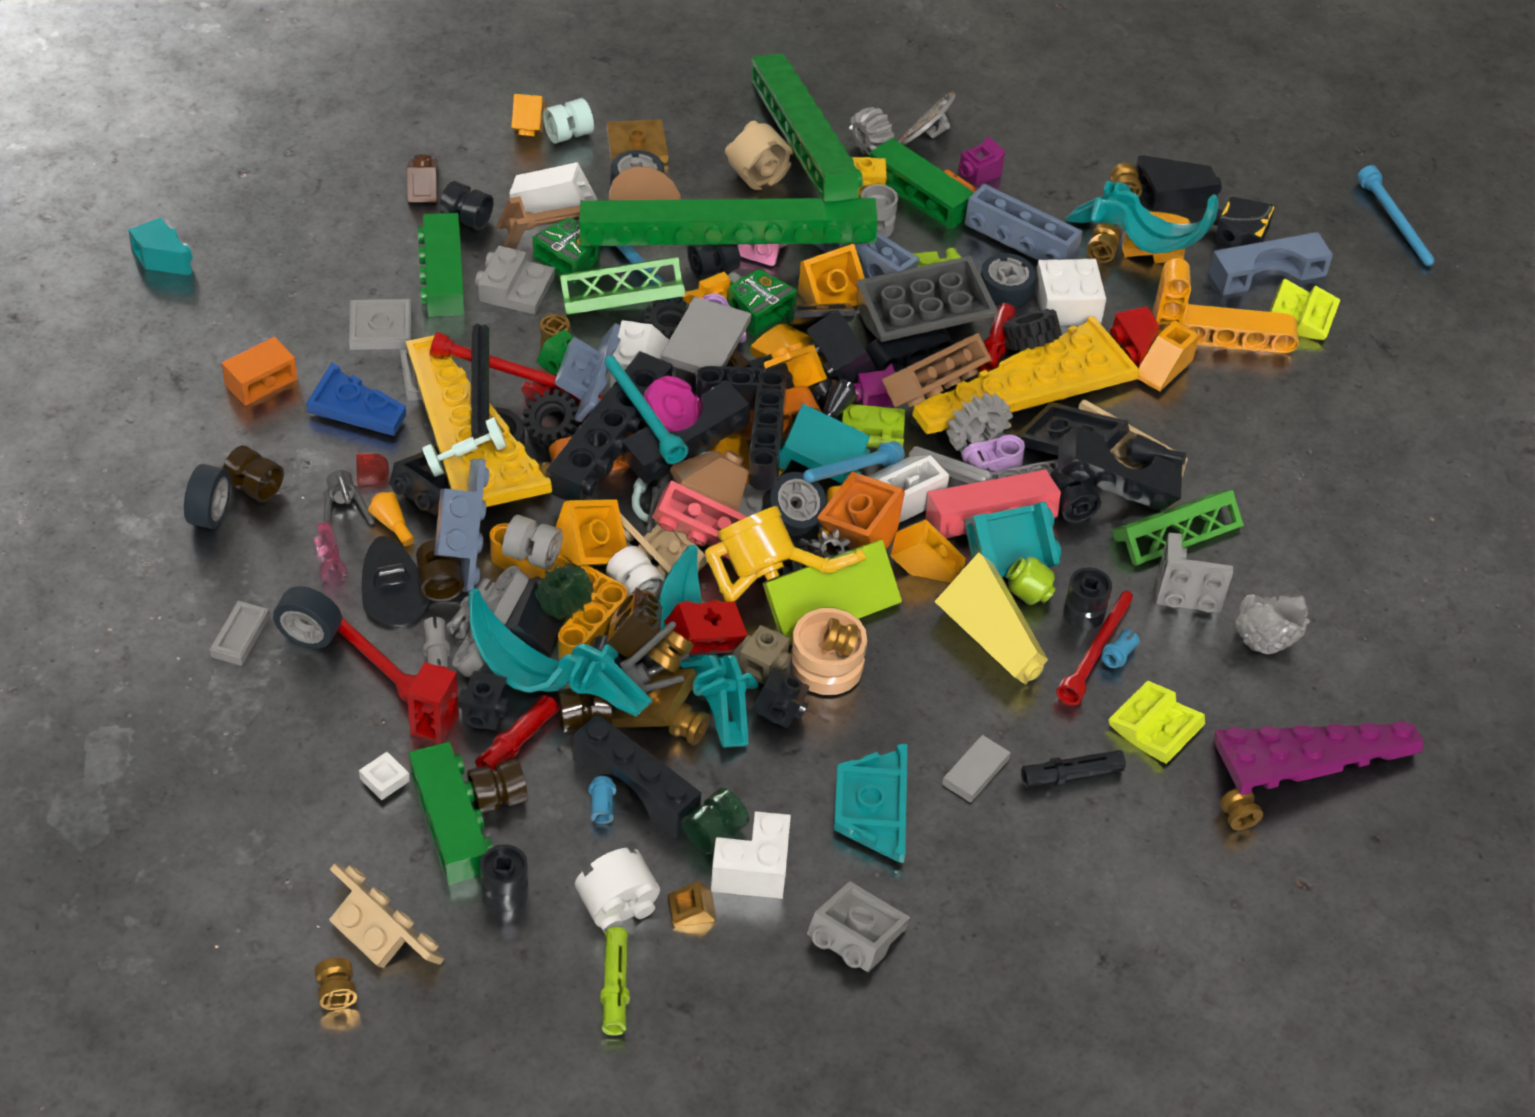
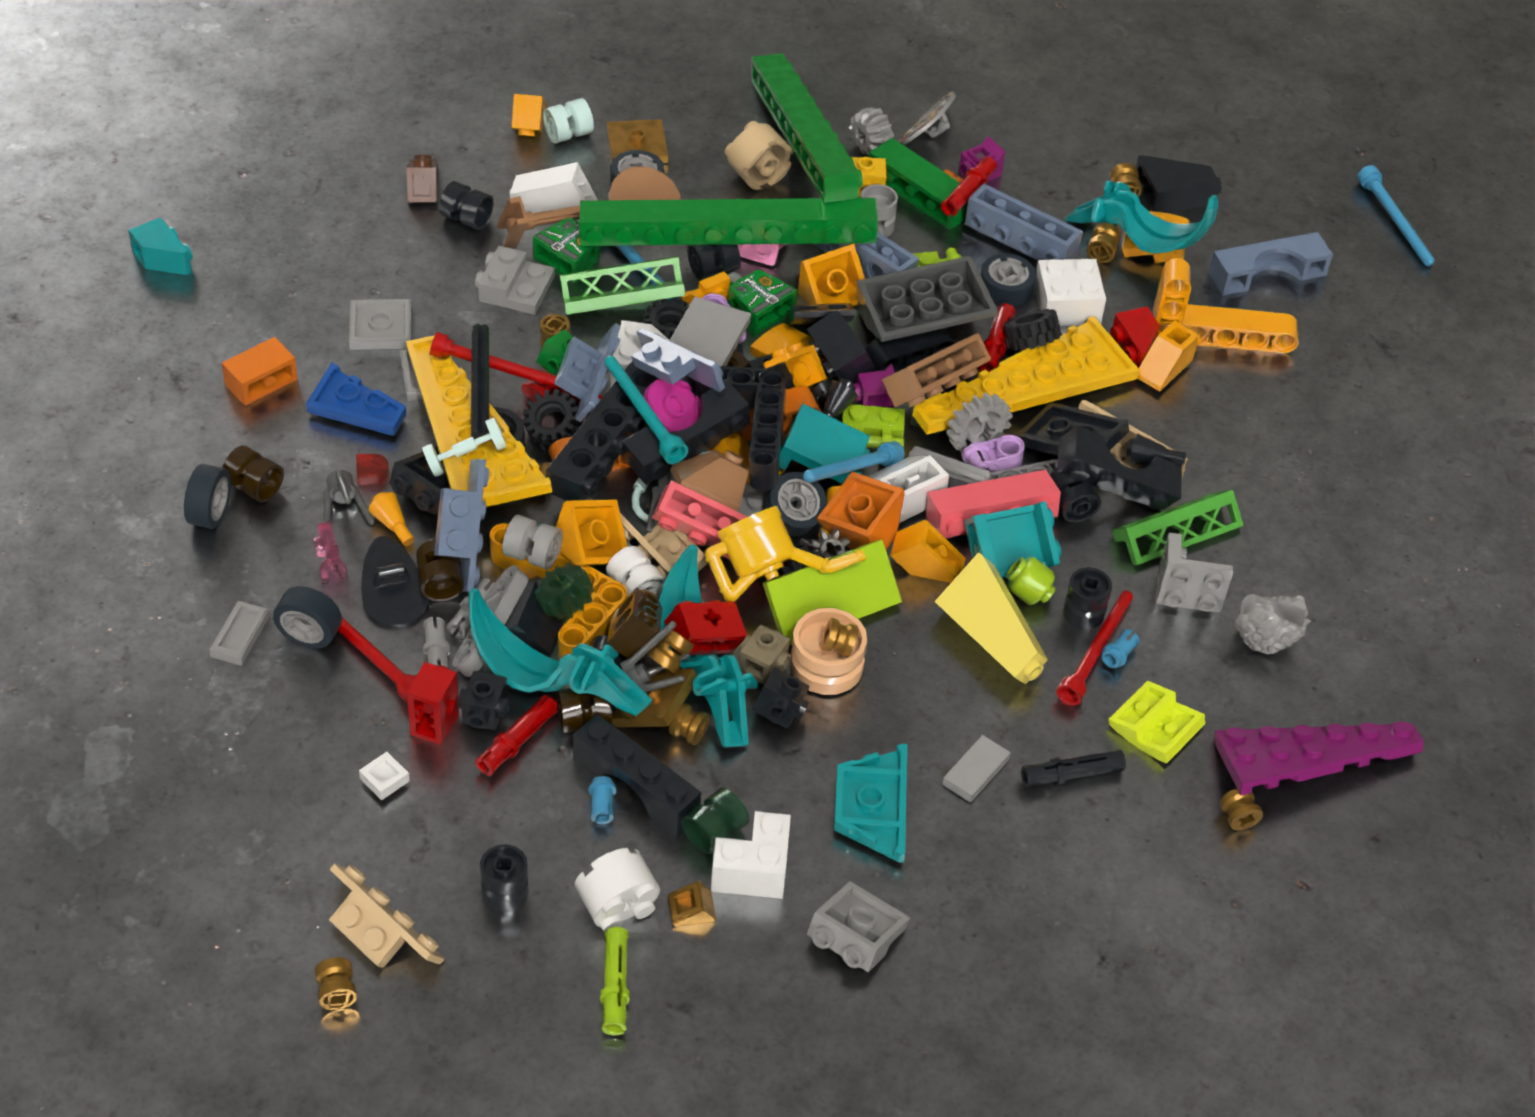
green brick [408,741,493,885] -> none
green brick [418,213,464,317] -> none
dark brown wheel [467,758,528,814] -> none
black torso [1213,197,1276,248] -> none
neon yellow slope [1269,278,1340,340] -> none
none -> sand blue bracket [631,328,725,392]
none -> red pin [941,156,997,216]

